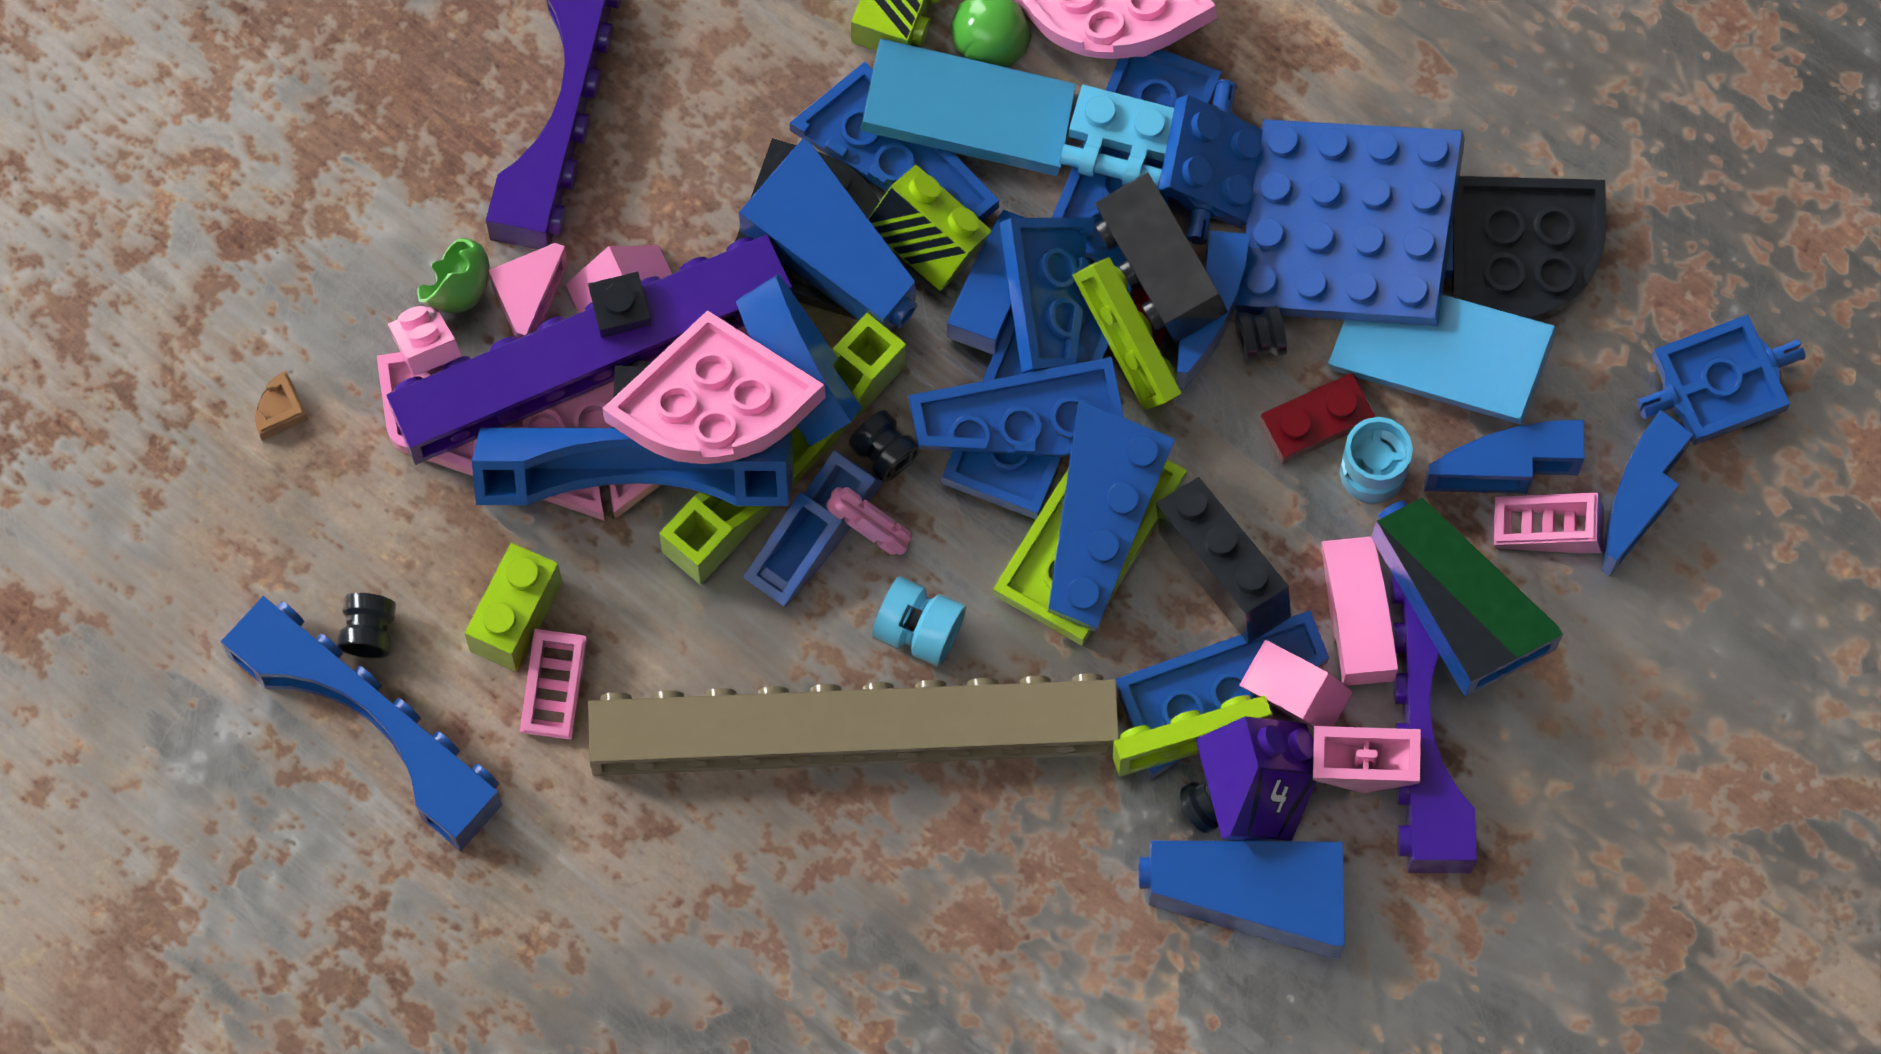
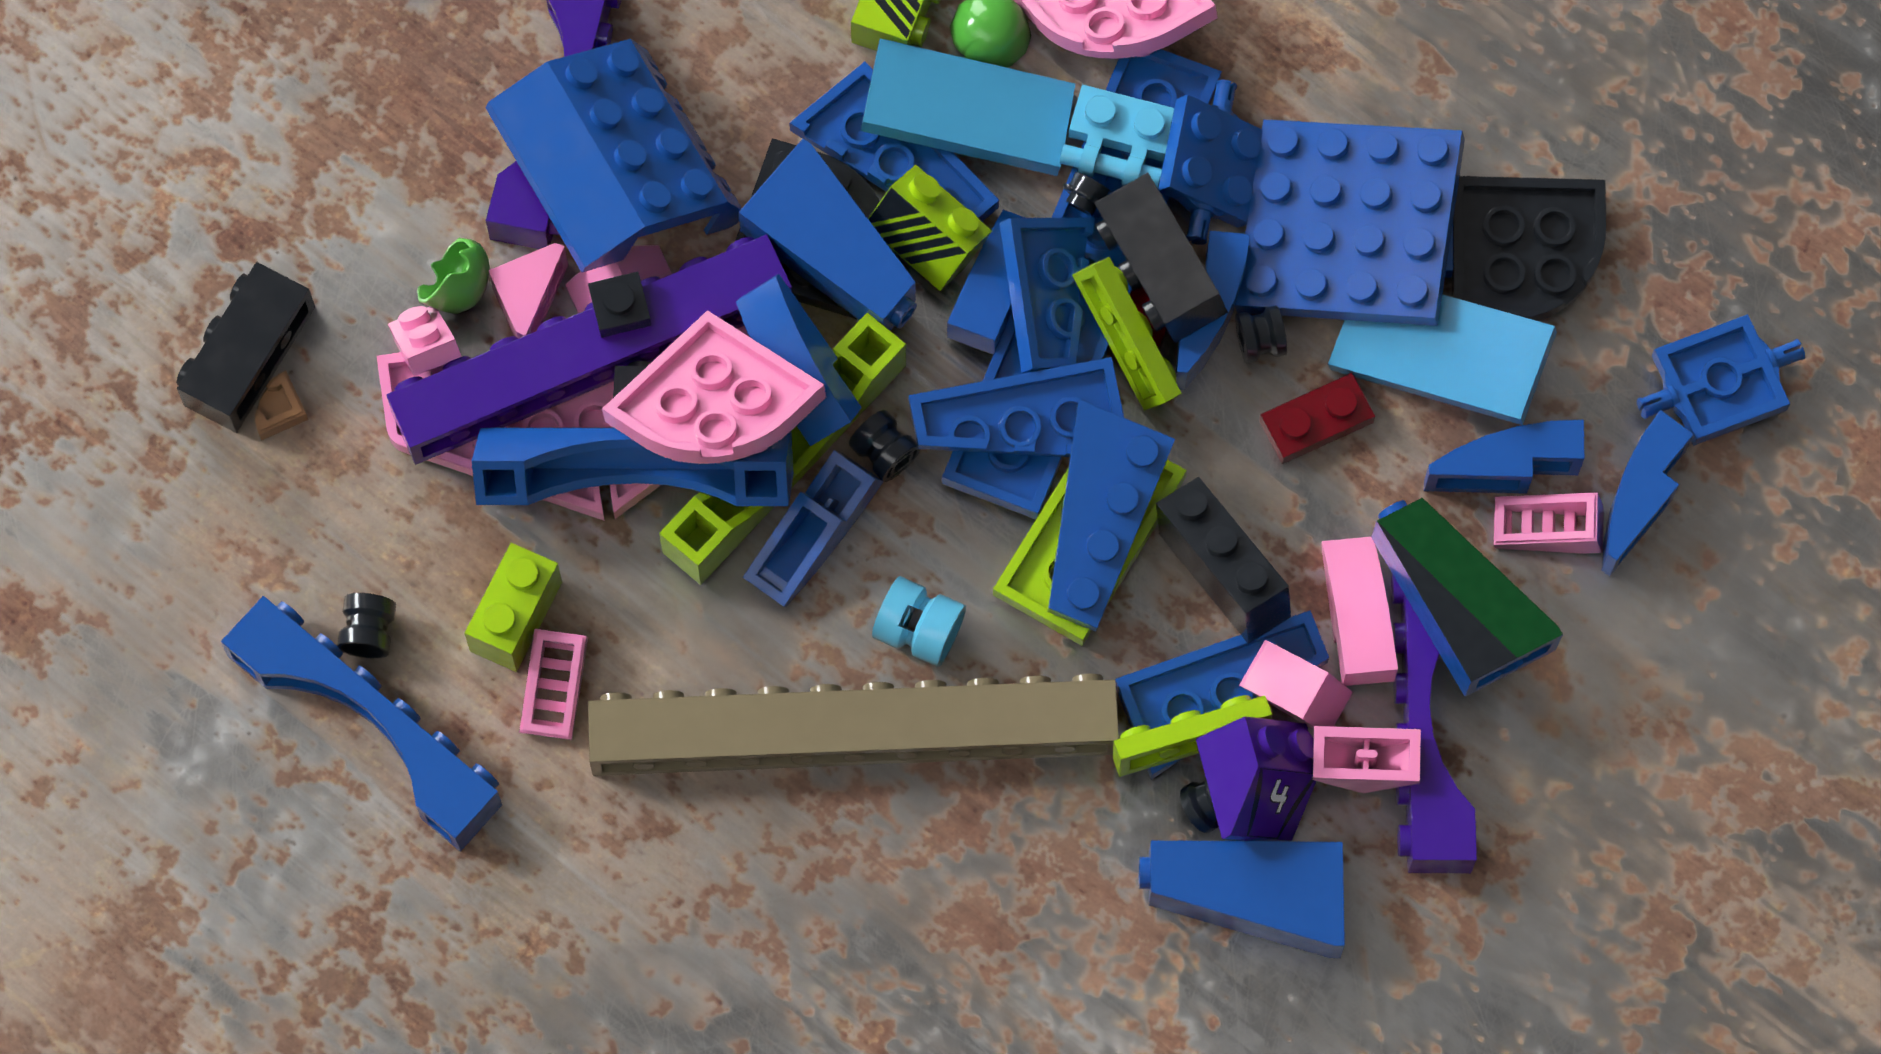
bright pink axle [827,487,912,555] -> none
medium azure wheel [1339,417,1413,504] -> none
none -> black brick [176,261,315,433]
none -> blue slope [485,39,742,273]
none -> black plate [1063,172,1111,216]

